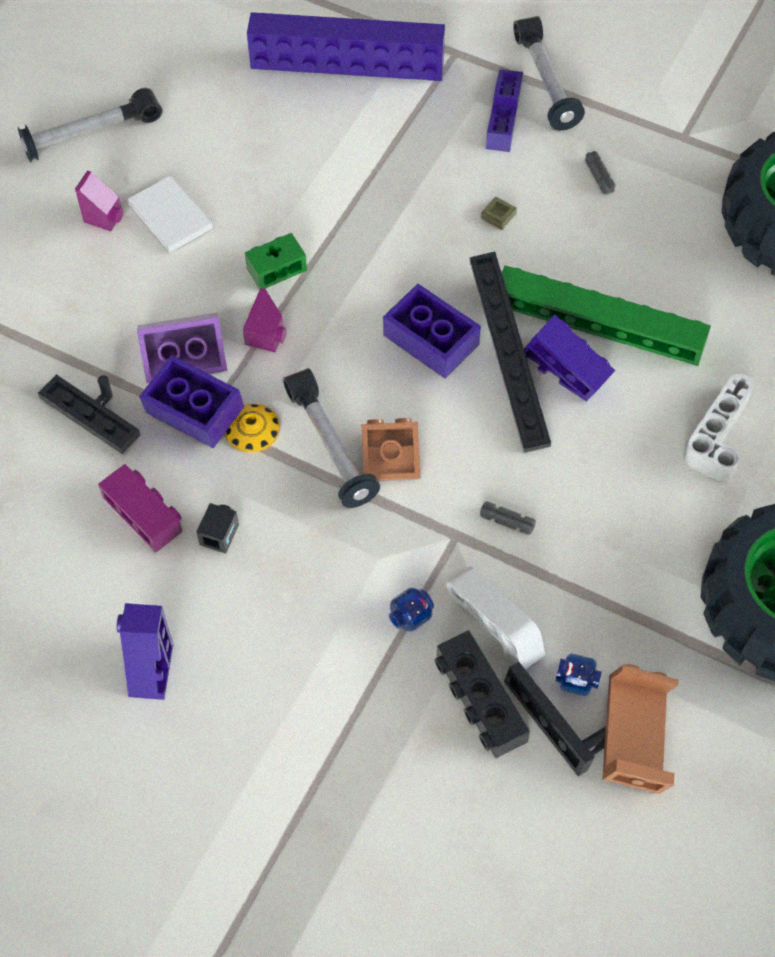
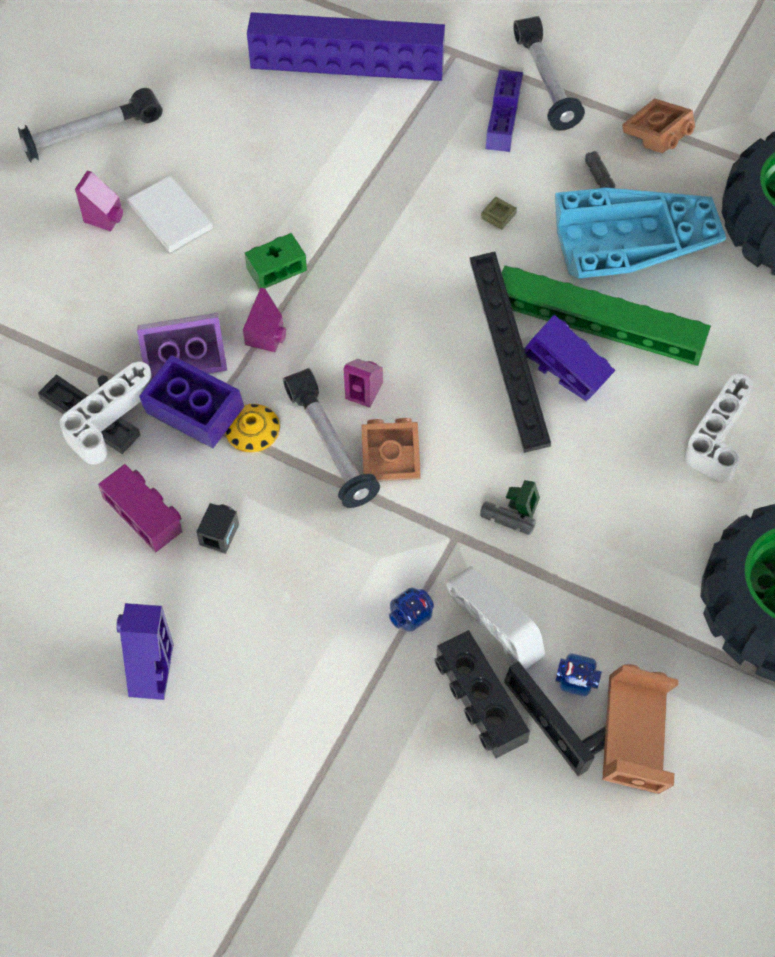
dark purple brick [383,283,481,379] -> none
none -> white beam [59,362,153,464]
none -> magenta slope [343,358,383,407]
none -> dark green tile [506,480,540,518]
none -> medium azure wedge [555,188,726,279]
none -> nougat plate [622,98,695,153]

